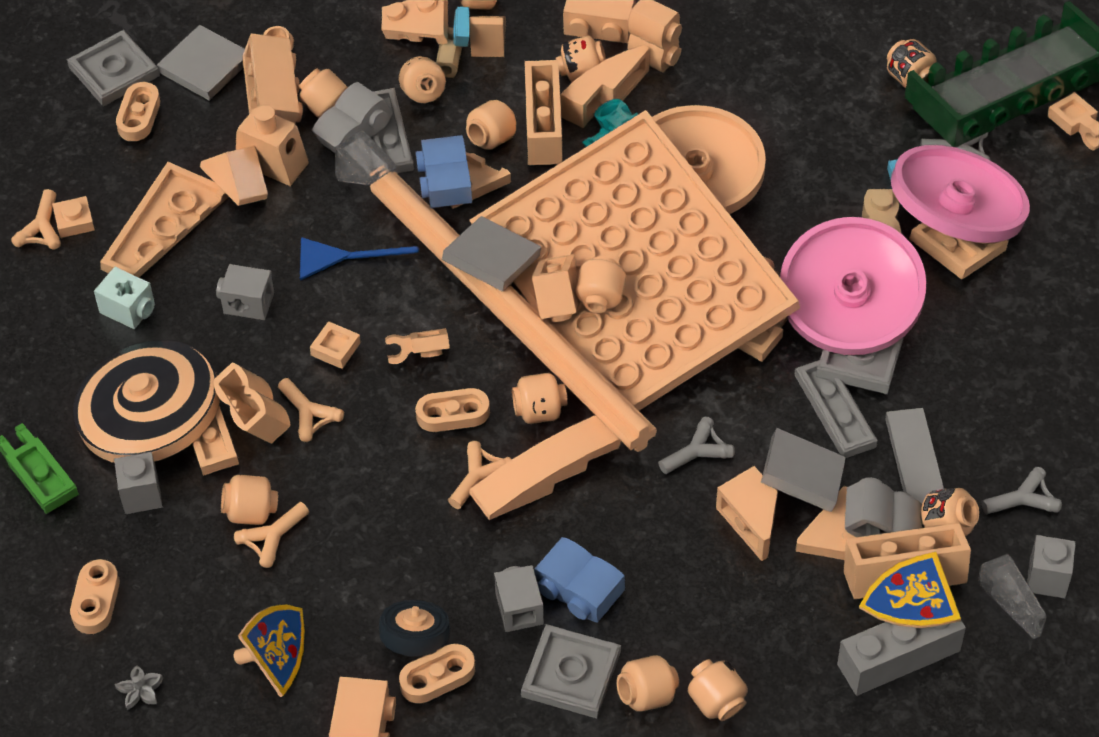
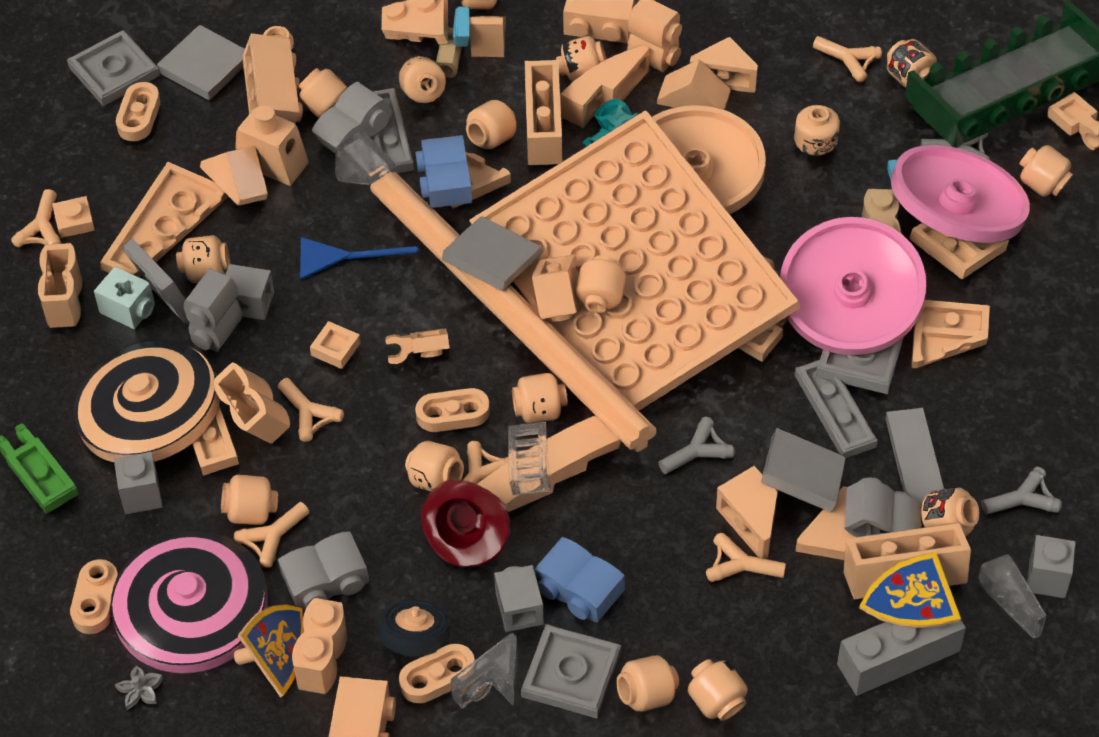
none -> light nougat brick [38,243,82,328]
none -> dish [111,531,268,673]
none -> light grey tile [123,238,189,324]
none -> light nougat head [176,235,231,284]
none -> light grey brick [184,268,242,352]
none -> light grey brick [278,531,370,610]
none -> light nougat brick [292,598,347,694]
none -> light nougat head [405,441,464,491]
none -> dark red hat [421,480,511,567]
none -> clear slope [451,633,518,709]
none -> clear slope [508,422,551,495]
none -> light nougat slope [657,59,731,110]
none -> light nougat slope [690,37,758,93]
none -> light nougat piece [706,533,786,582]
none -> light nougat head [794,105,840,156]
none -> light nougat piece [813,36,882,82]
none -> light nougat wing [911,300,990,368]
none -> light nougat head [1019,145,1073,197]

